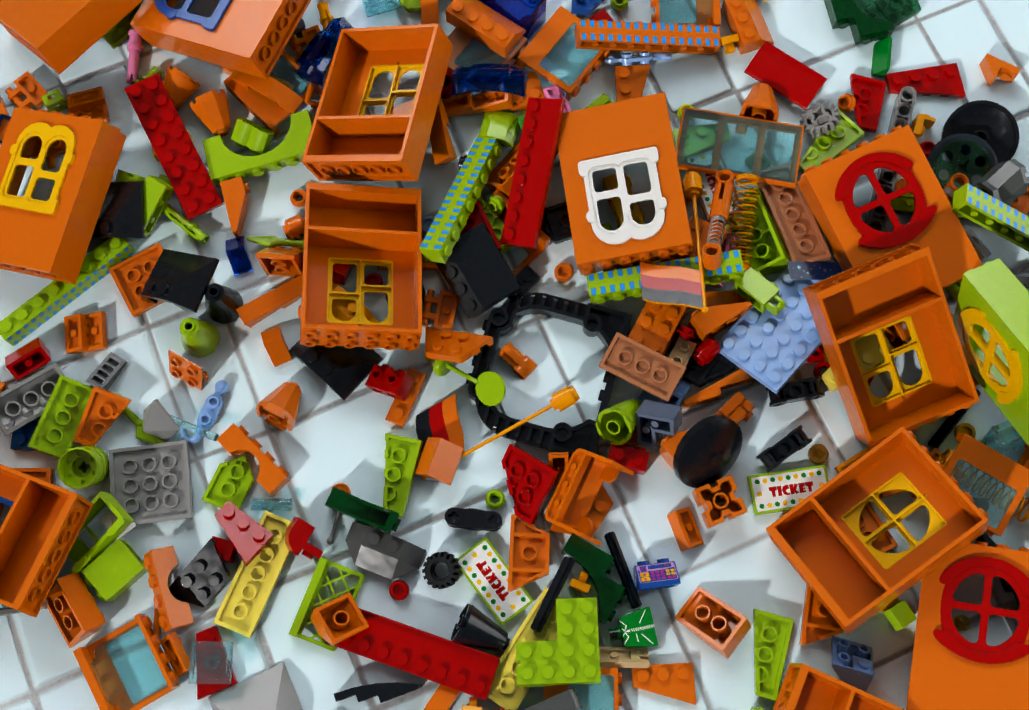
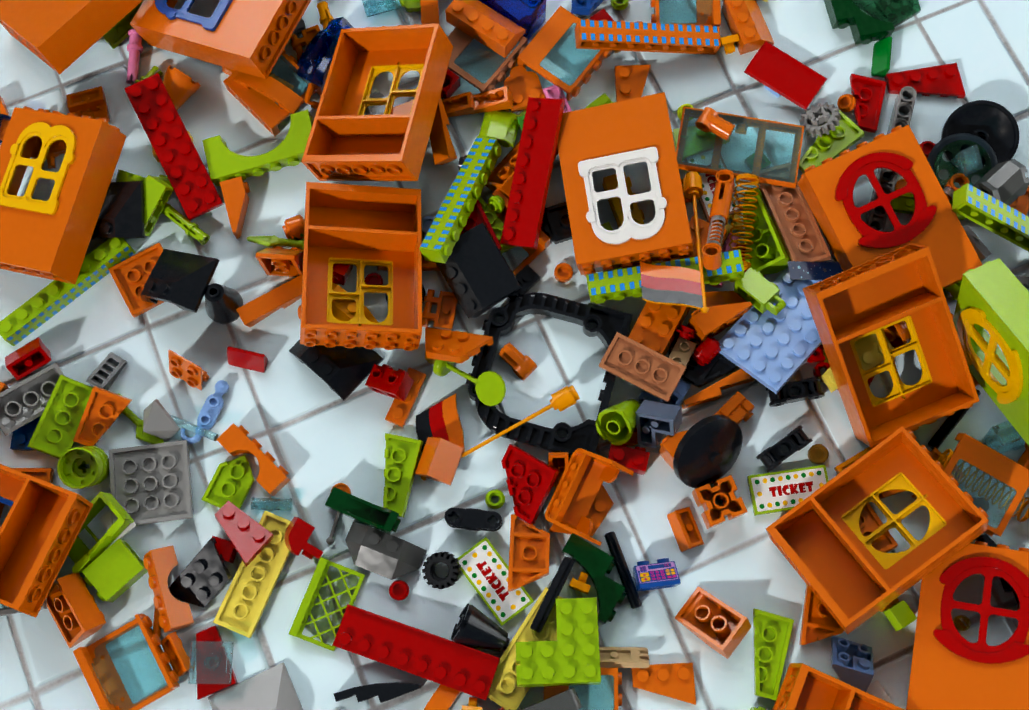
orange plate [5,71,52,109] -> none
lime piece [41,89,68,113] -> none
orange slope [64,311,108,354] -> none
lime cone [180,317,220,358] -> none
orange cone [189,89,231,137] -> none
clear blue slope [225,236,253,276] -> none
lime brick [231,118,275,155] -> none
orange cone [256,382,302,431] -> none
orange slope [261,326,293,367] -> none
orange plate [290,189,306,208] -> none
orange slope [310,592,369,646] -> none
clear blue windscreen [451,63,528,97] -> none
light blue piece [605,52,672,66] -> none
green torso [608,606,658,647] -> none
orange cone [739,83,779,129] -> none
light orange bracket [911,113,936,139] -> none
pearl gold tile [954,423,976,438] -> none
orange slope [979,54,1021,86] -> none
none -> red slope [227,346,268,373]
none -> orange piece [695,107,736,140]
none -> clear light blue slope [952,144,983,177]

